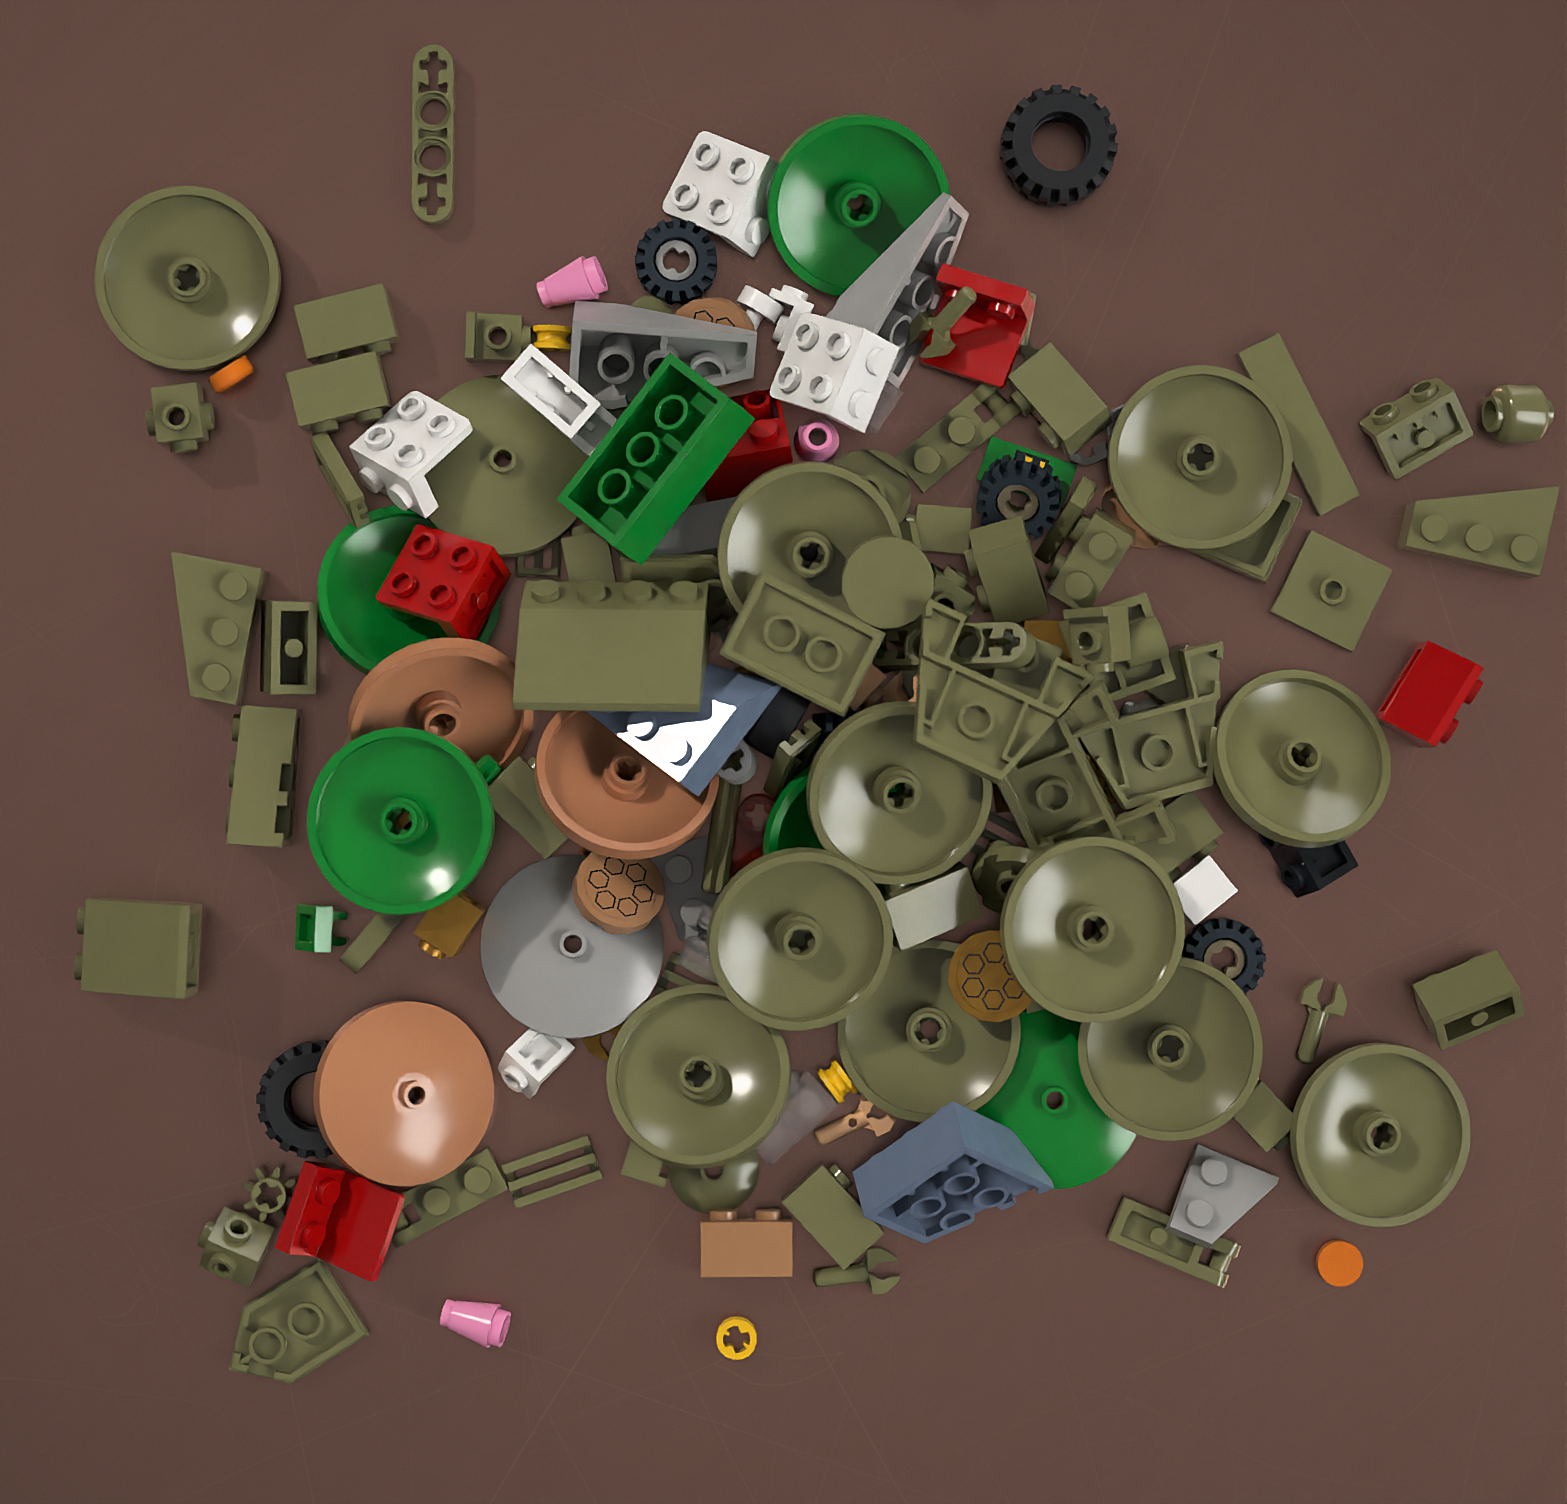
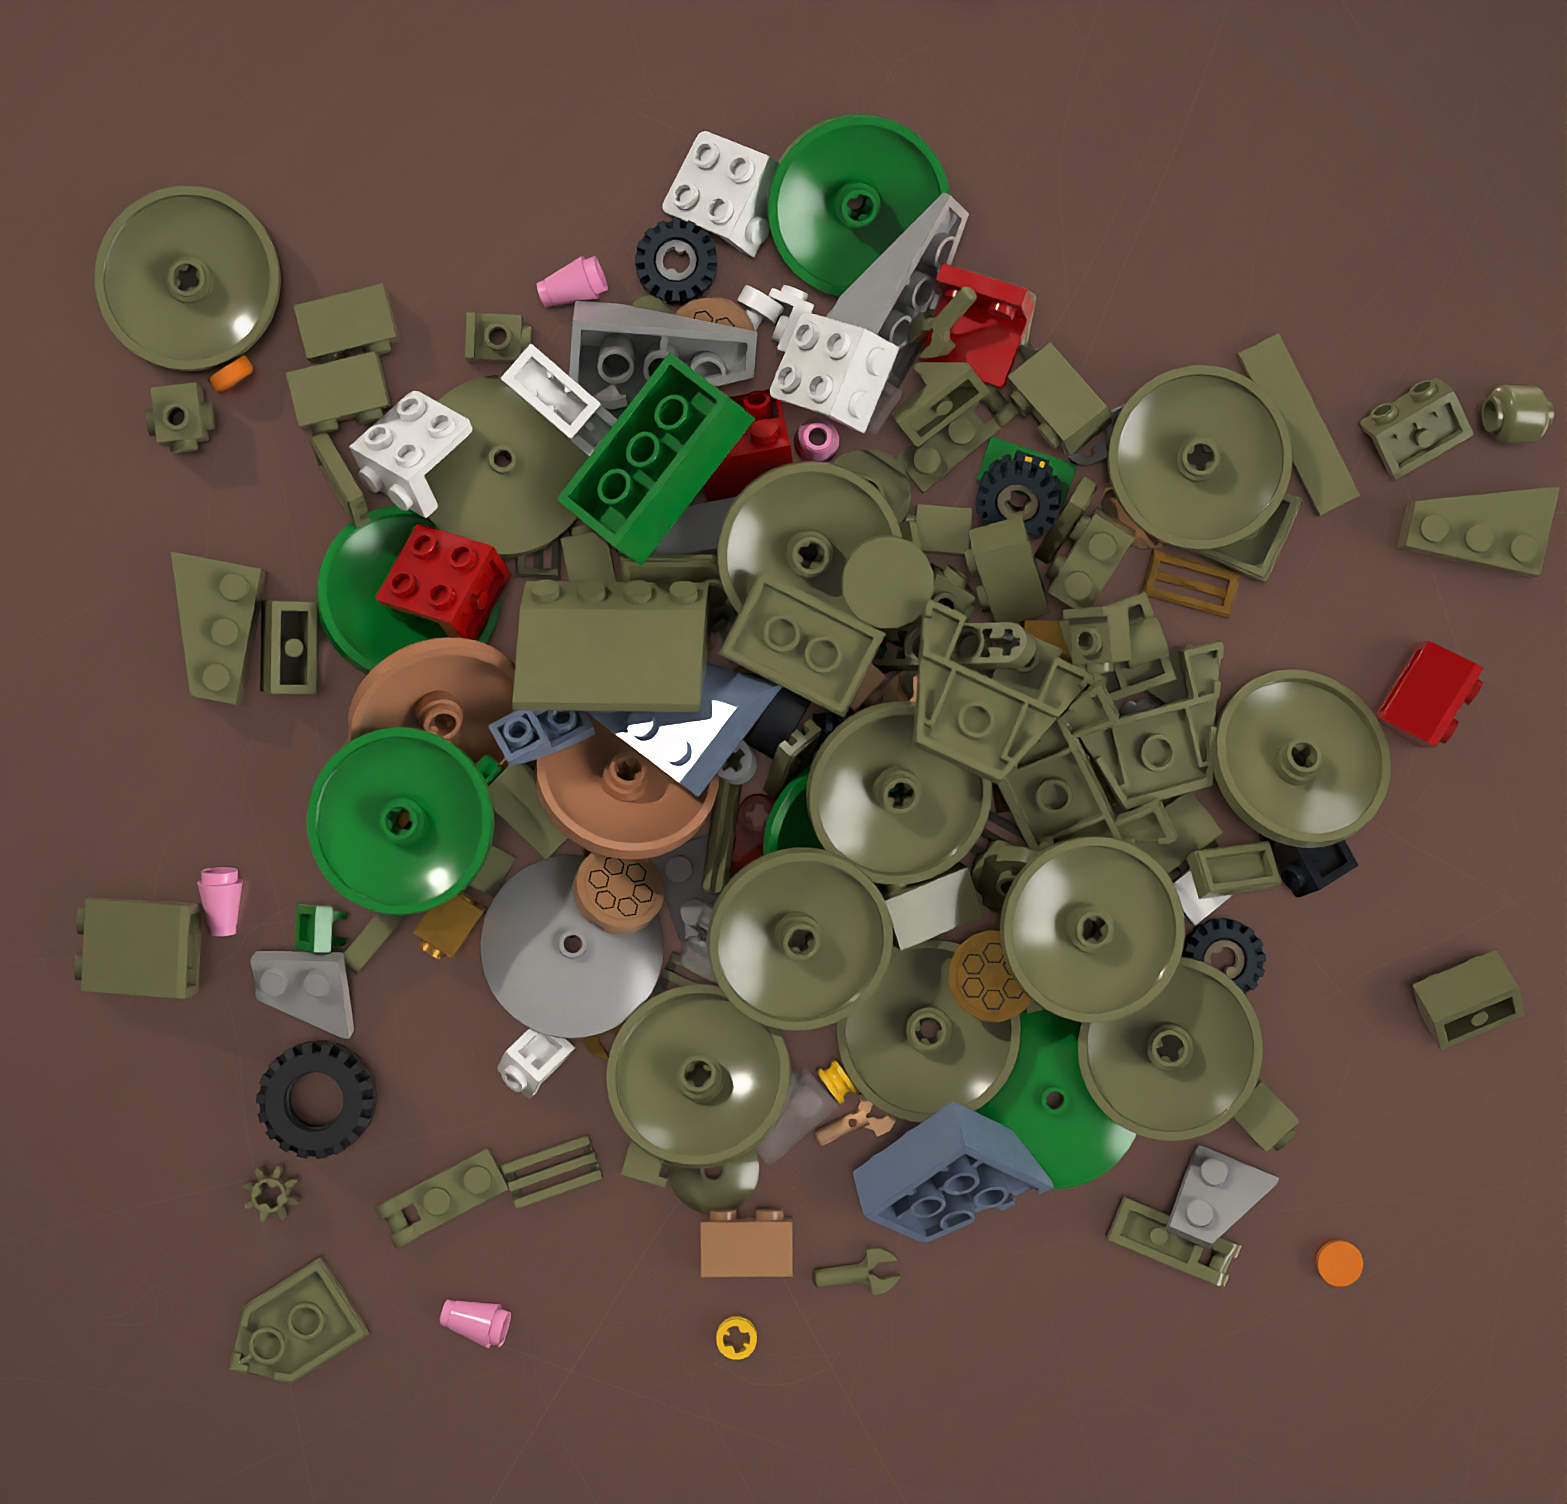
olive brick [197,1207,275,1288] -> none
olive wedge [225,705,302,848] -> none
red bracket [275,1161,405,1281] -> none
nougat dish [313,1001,494,1186] -> none
olive beam [411,44,455,226] -> none
yellow bush [531,325,572,352] -> none
olive brick [781,1161,884,1270] -> none
black tyre [999,84,1118,207] -> none
olive plate [1269,530,1393,652] -> none
olive dish [1290,1043,1471,1228] -> none
olive bar [1296,977,1348,1064] -> none
none -> bright pink cone [197,867,243,936]
none -> light grey wing [250,951,355,1039]
none -> olive tile [470,845,516,898]
none -> sand blue slope [488,710,596,766]
none -> olive slope [890,362,990,448]
none -> pearl gold tile [1141,550,1241,618]
none -> olive tile [1186,841,1282,899]

